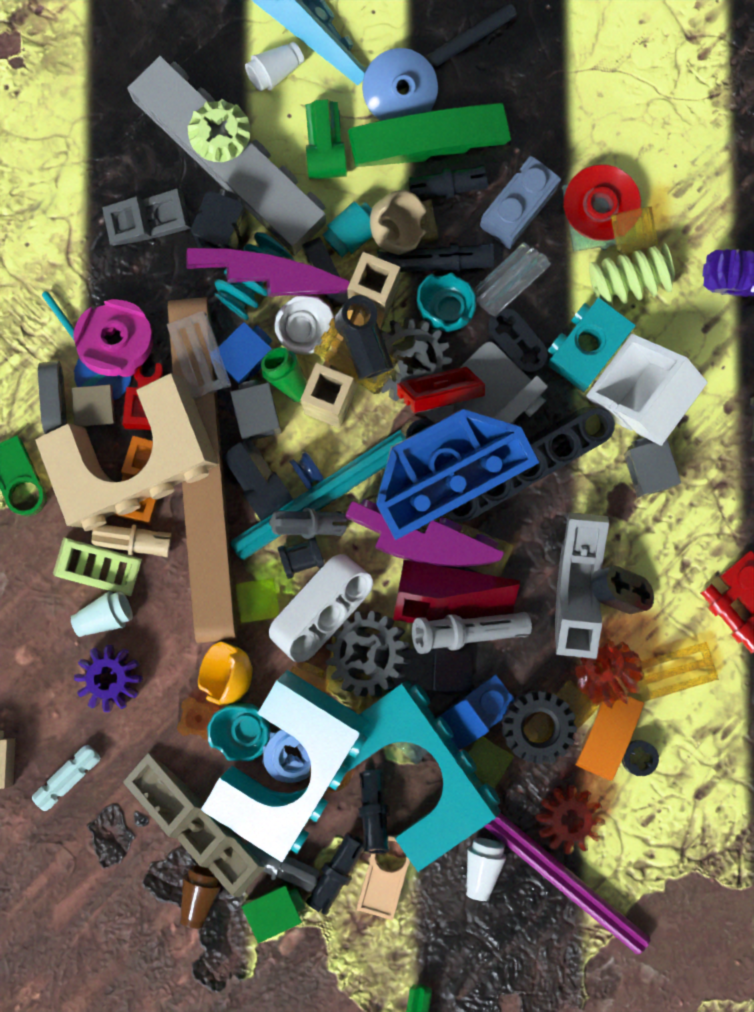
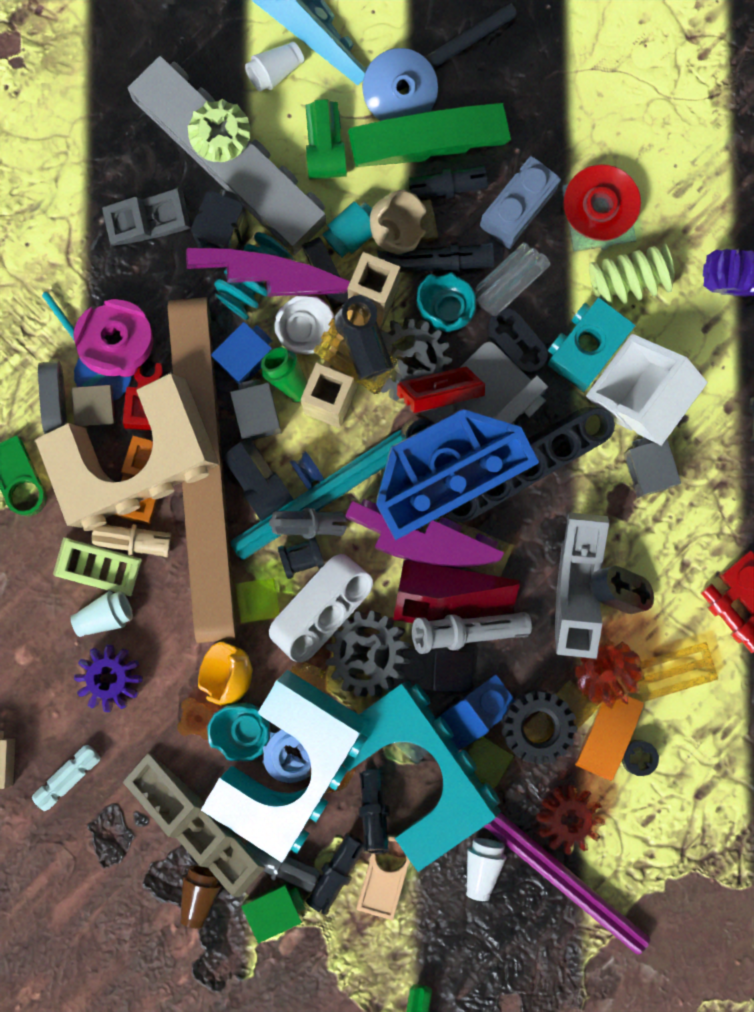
clear tile [167,311,231,399] -> none
clear yellow tile [611,206,658,254] -> none

